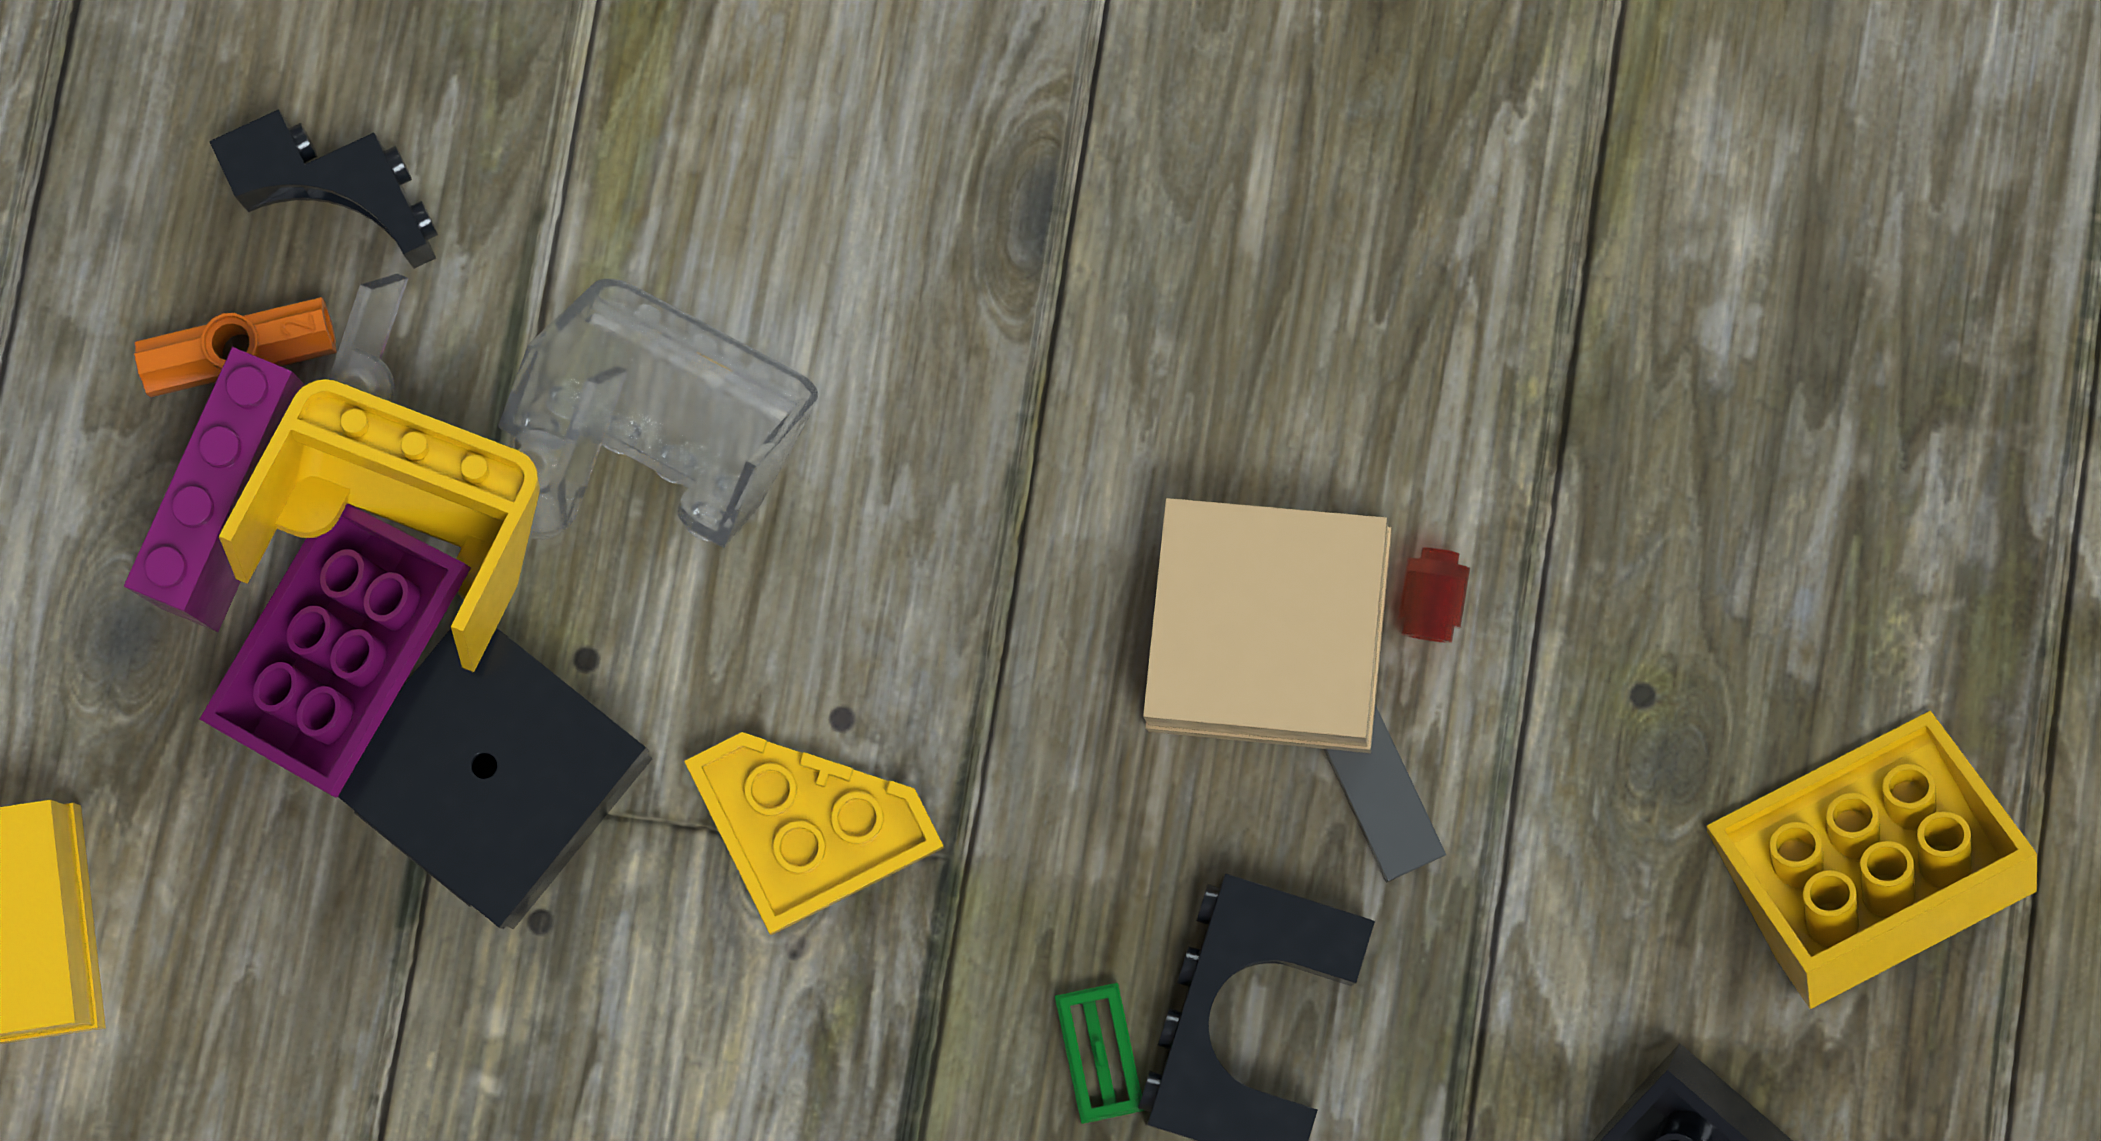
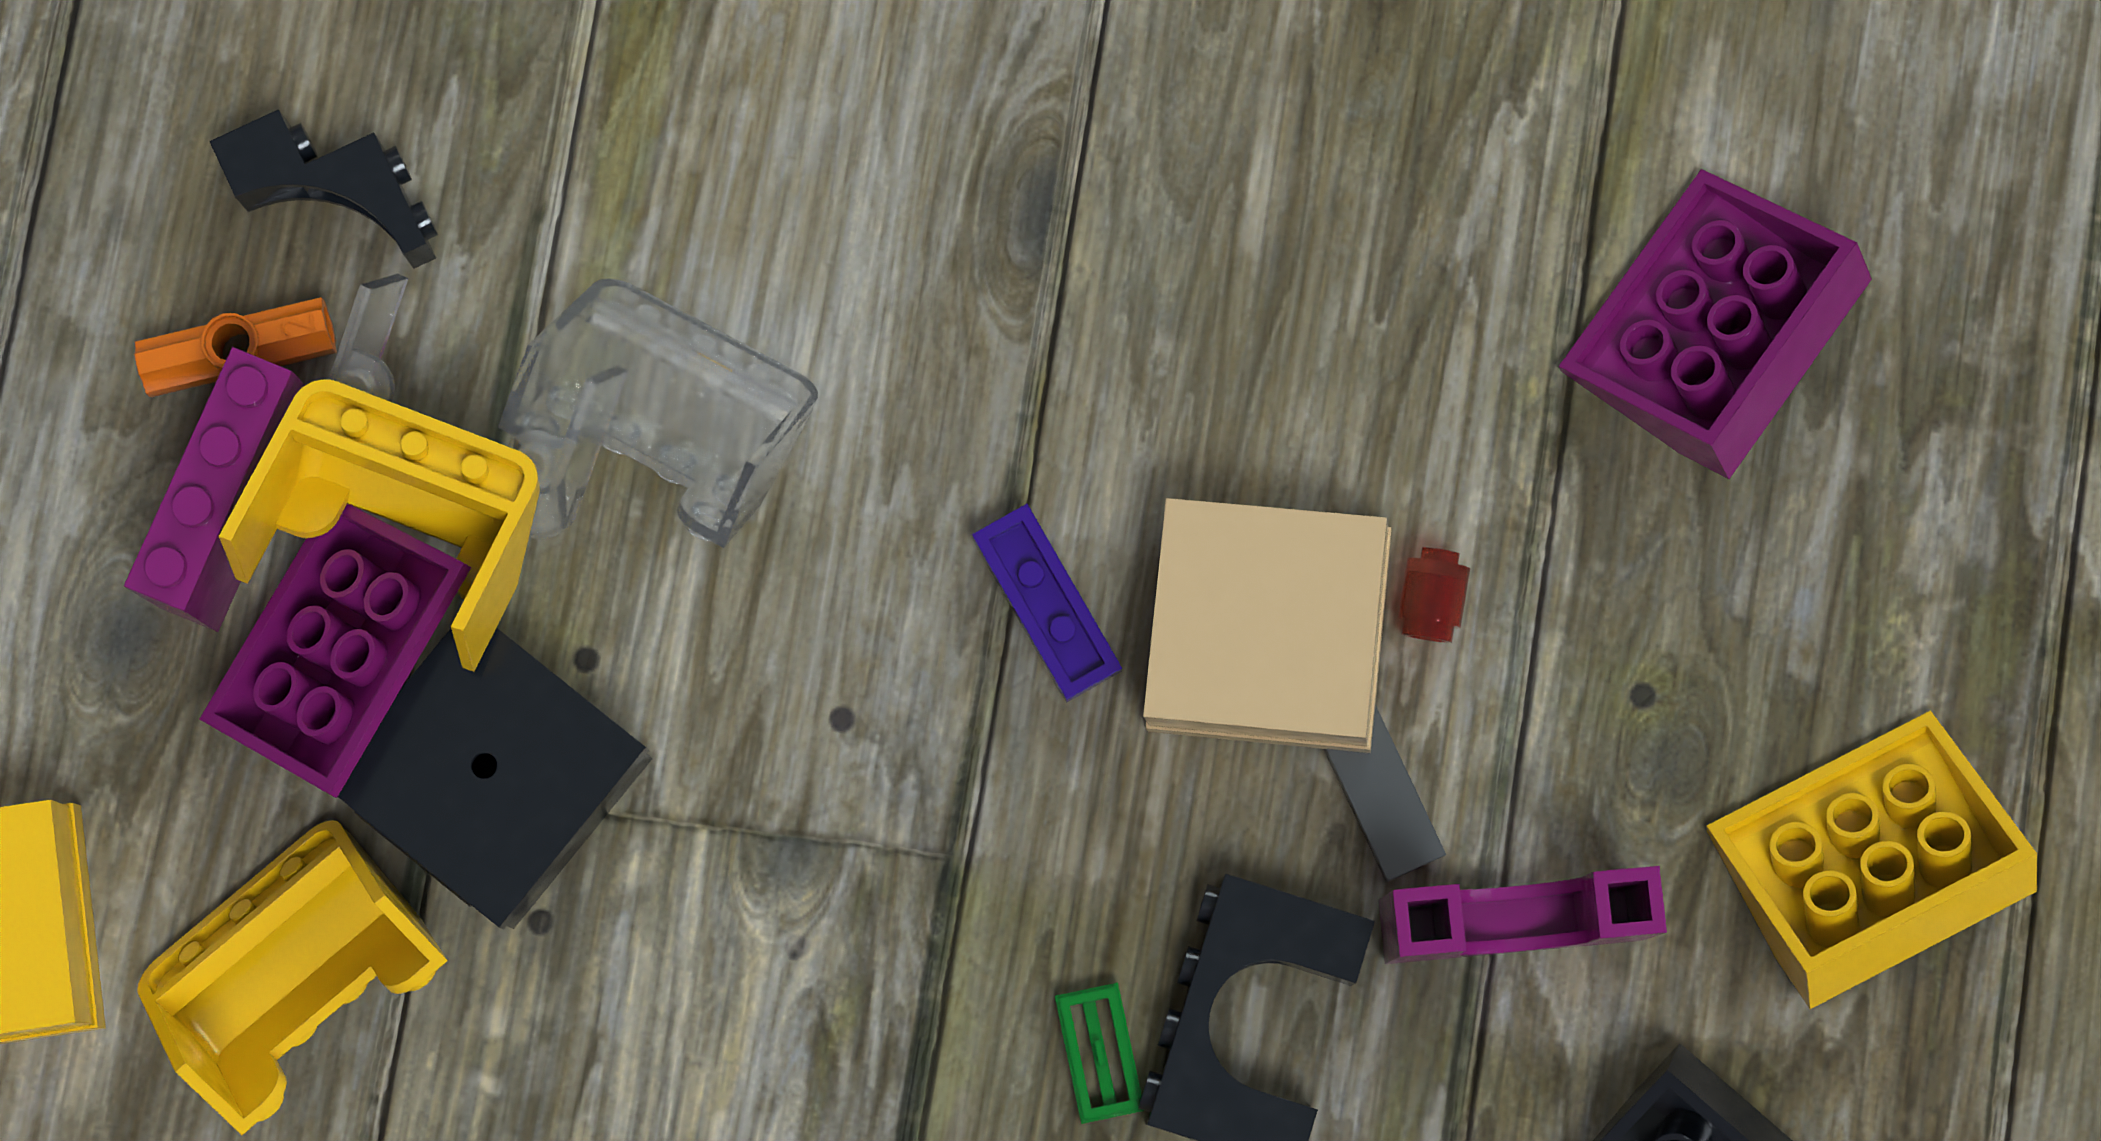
yellow plate [684,732,944,935] -> none
none -> yellow windscreen [137,820,448,1135]
none -> dark purple plate [972,504,1122,703]
none -> magenta arch [1378,866,1667,964]
none -> magenta slope [1559,169,1872,479]

